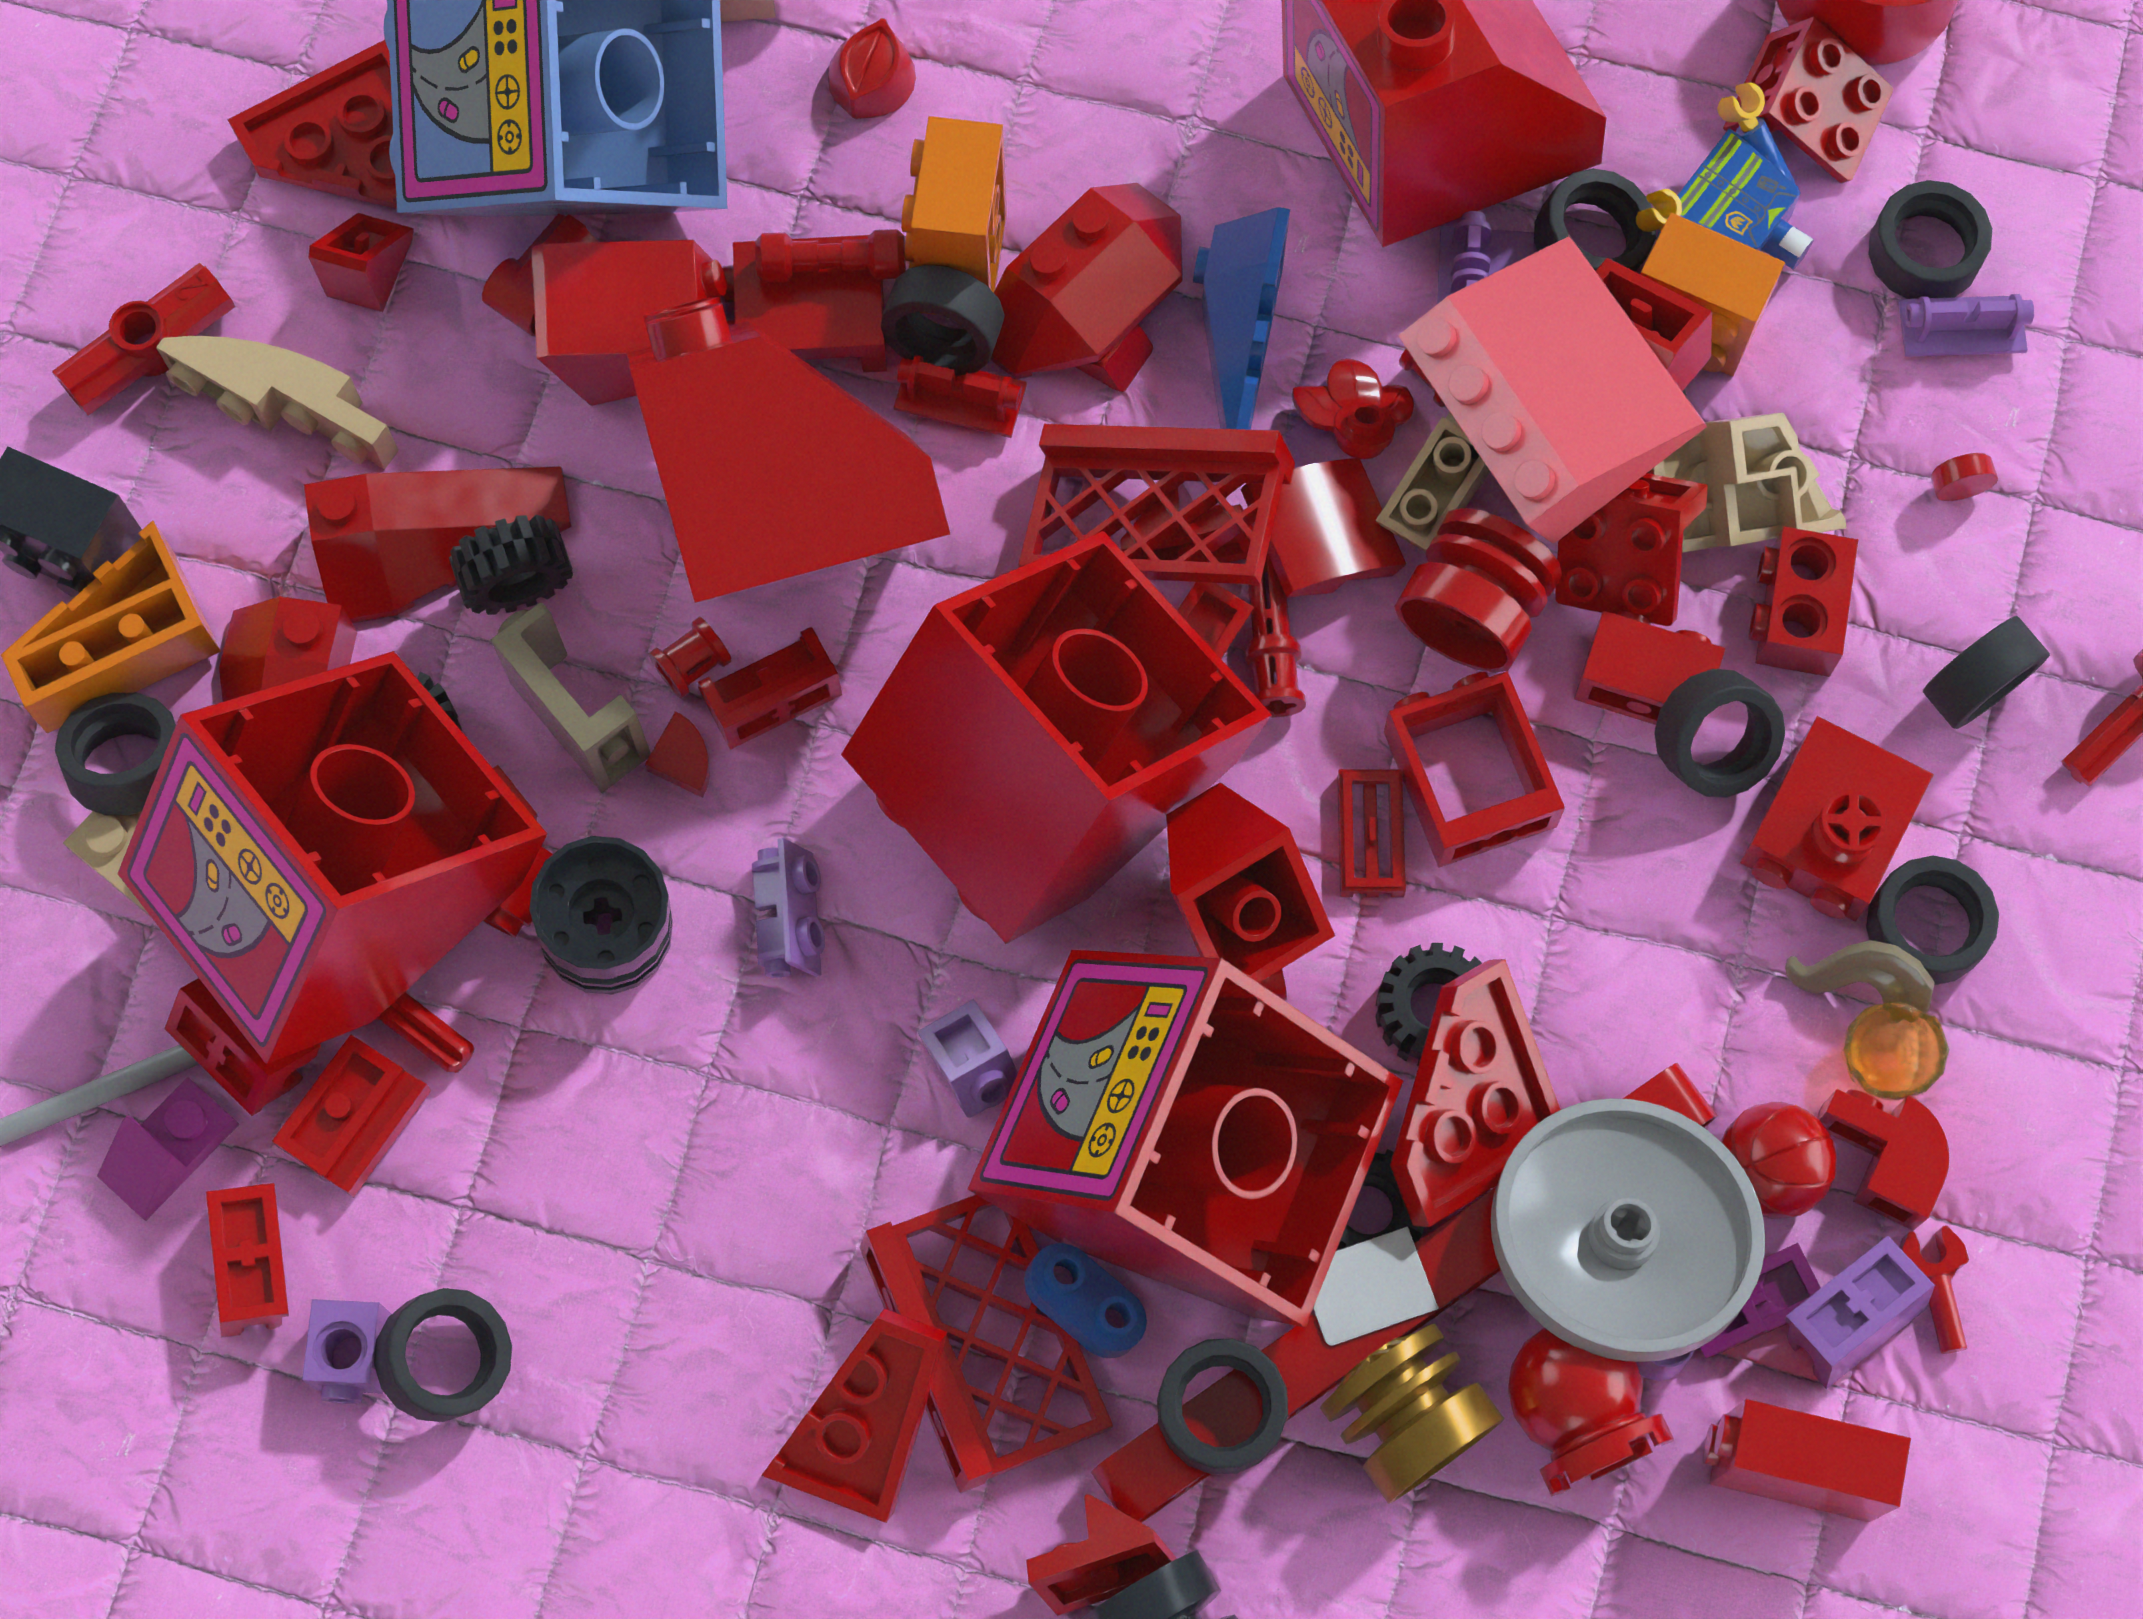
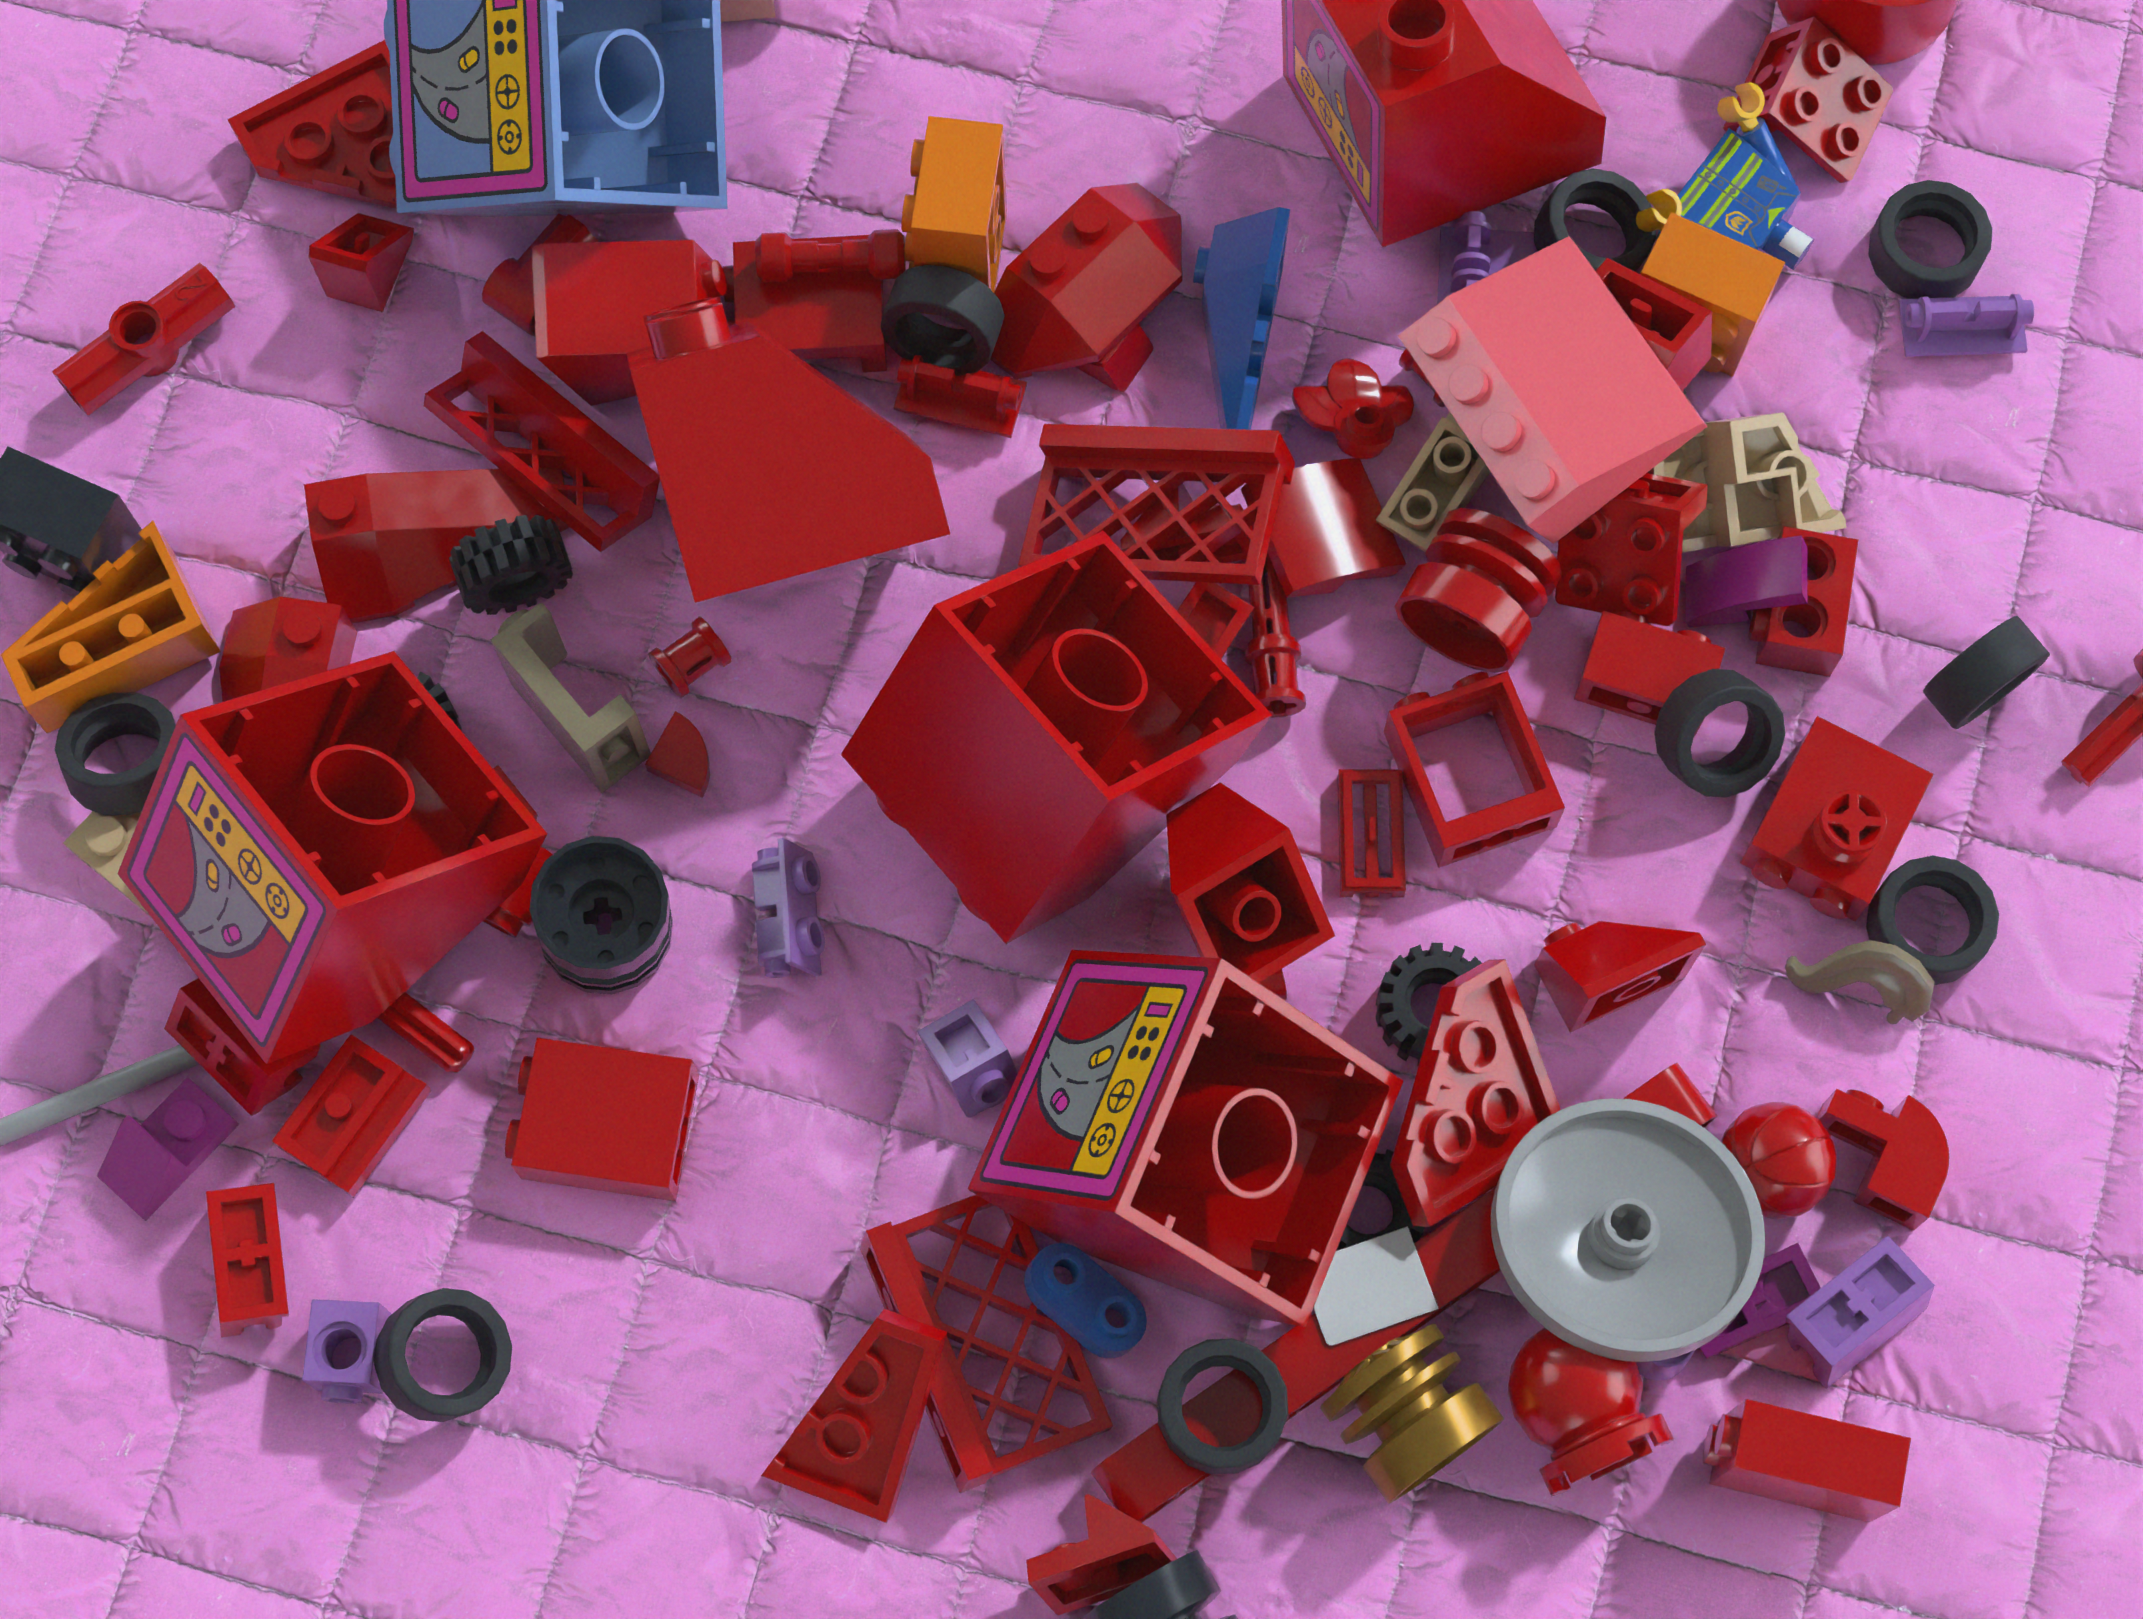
tan slope [156,336,399,470] -> none
red hinge [698,627,842,750] -> none
red hat [828,18,916,119] -> none
clear yellow hair [1841,1001,1950,1101] -> none
red bar [1899,1225,1969,1354] -> none
red tile [1931,453,1998,501] -> none
none -> red fence [423,331,660,552]
none -> red brick [505,1037,699,1202]
none -> red slope [1534,921,1706,1033]
none -> magenta slope [1686,536,1808,628]

